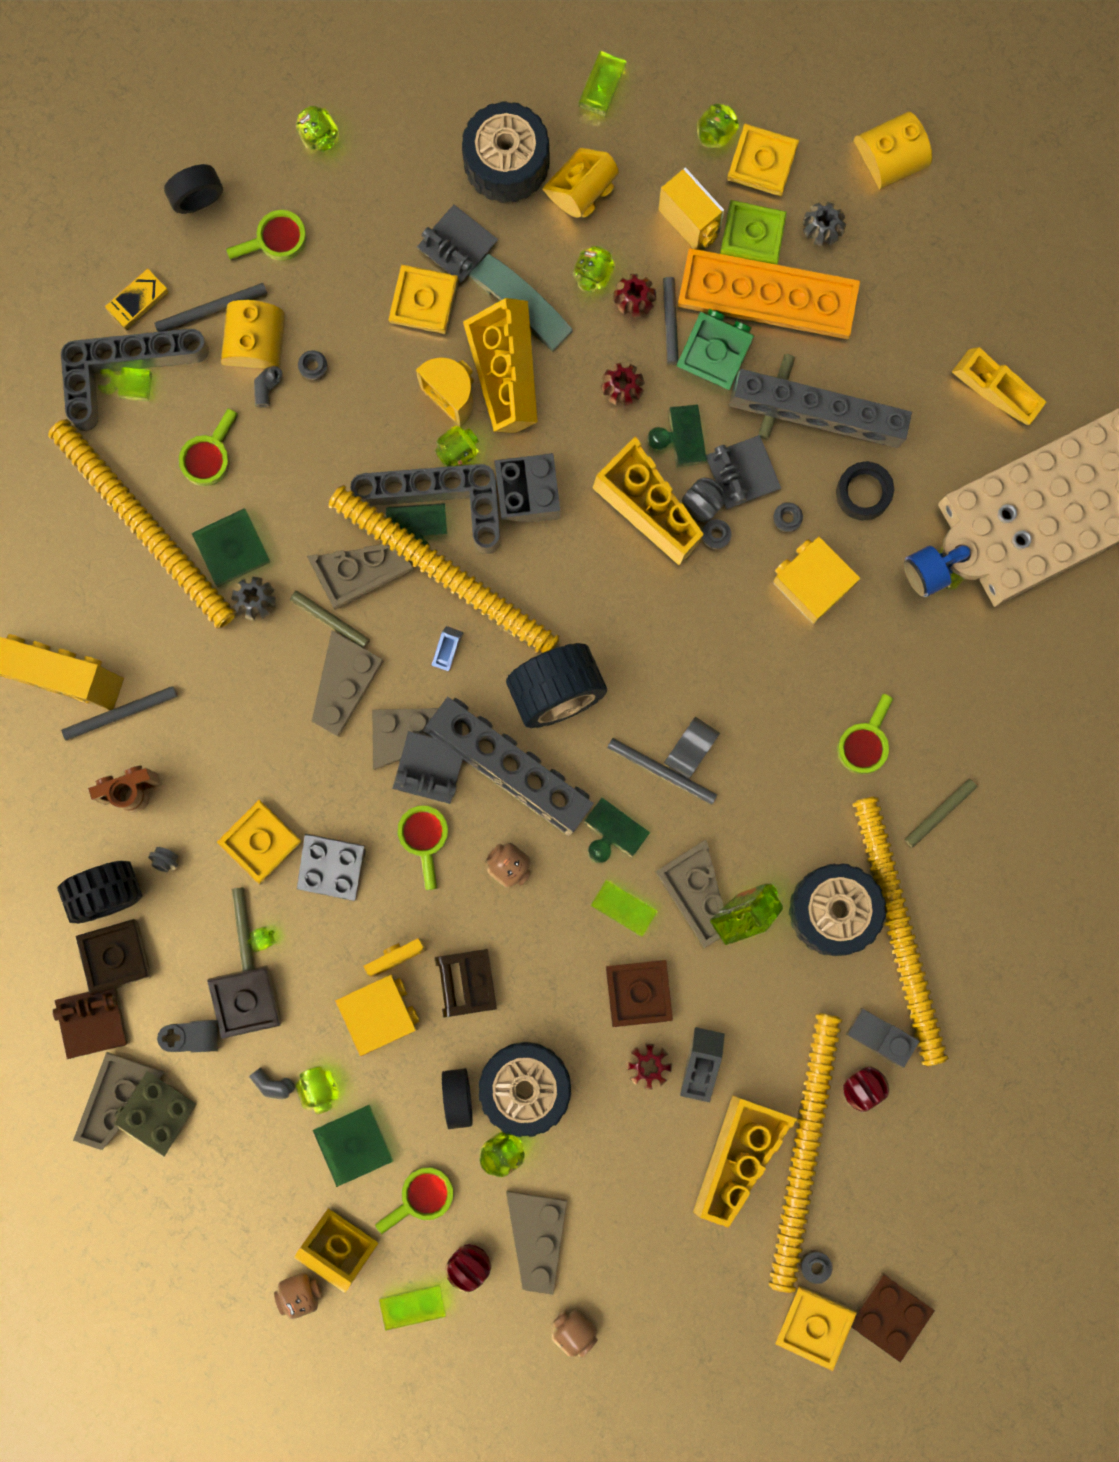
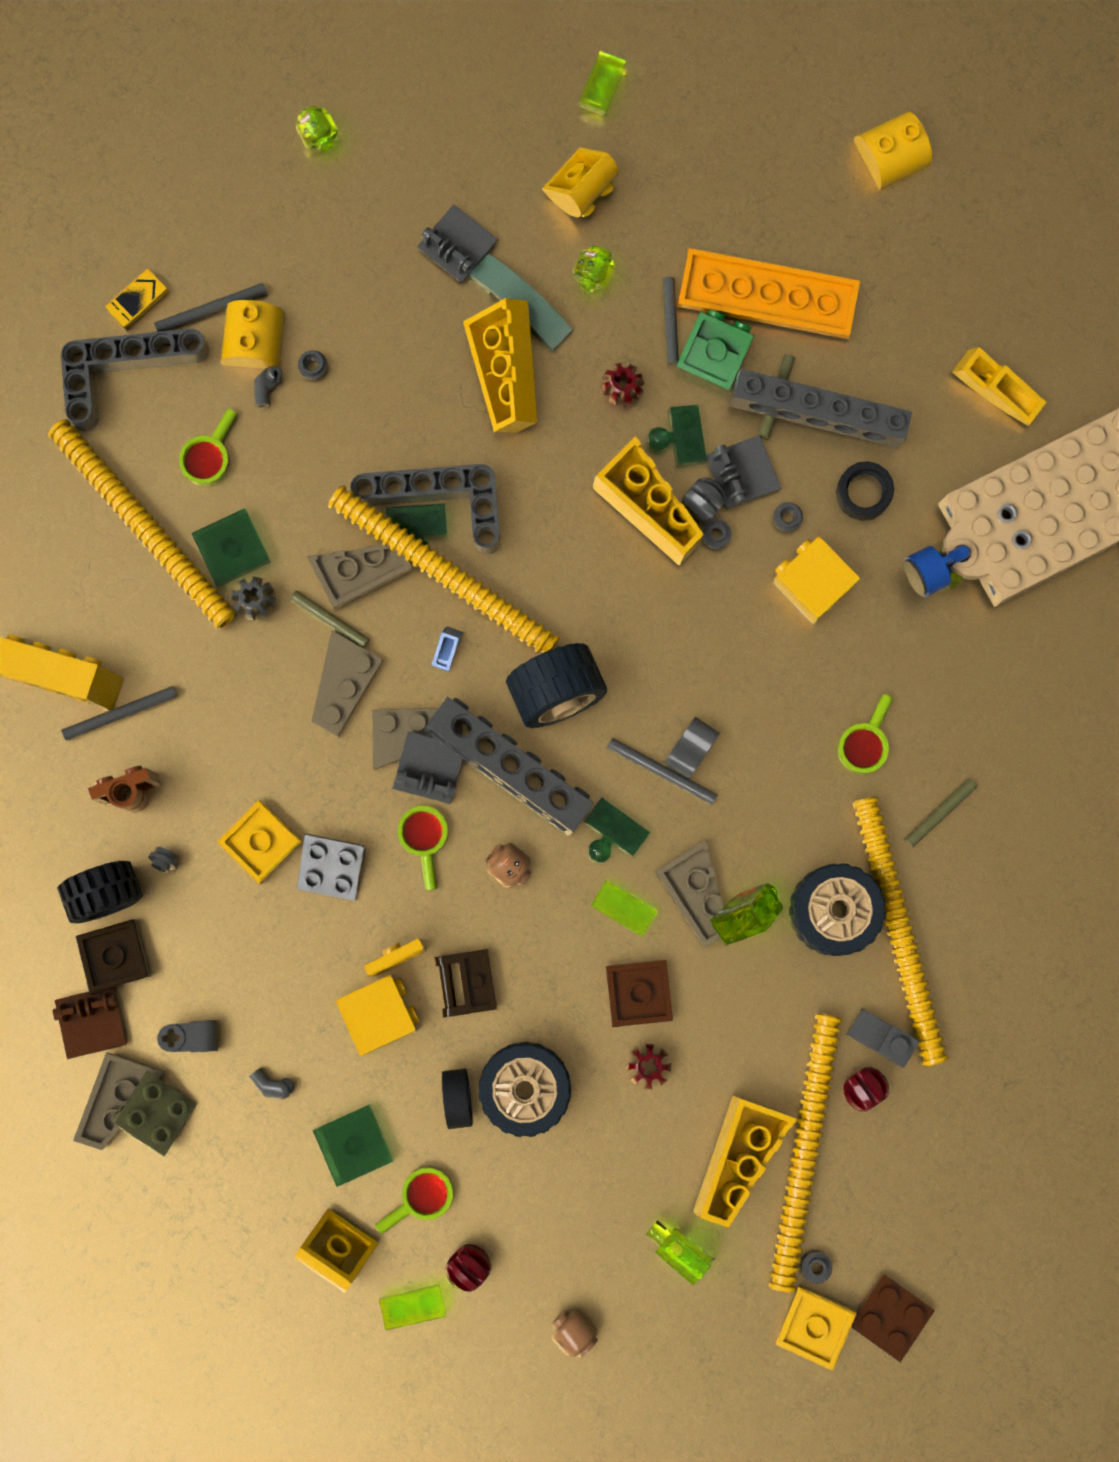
clear neon green plate [98,367,152,401] -> none
black tyre [164,164,223,214] -> none
dark brown plate [207,965,282,1039] -> none
piece [226,210,307,261] -> none
olive bar [231,887,254,971] -> none
clear neon green plate [247,927,276,952] -> none
medium nougat head [274,1273,322,1319] -> none
clear neon green head [295,1066,339,1115] -> none
yellow plate [388,264,458,334] -> none
yellow brick [416,357,474,427] -> none
clear neon green head [434,425,479,467] -> none
black wheel [462,101,550,203] -> none
clear neon green head [479,1132,525,1178] -> none
dark grey slope [494,453,561,522] -> none
dark tan wing [506,1191,567,1295] -> none
dark red piece [613,274,656,318] -> none
yellow piece [658,167,724,250] -> none
dark grey arch [680,1027,725,1103] -> none
clear neon green head [696,104,739,148] -> none
lime plate [720,200,787,265] -> none
yellow plate [727,123,799,197] -> none
dark grey piece [803,202,846,246] -> none
none -> clear neon green torso [646,1220,716,1286]

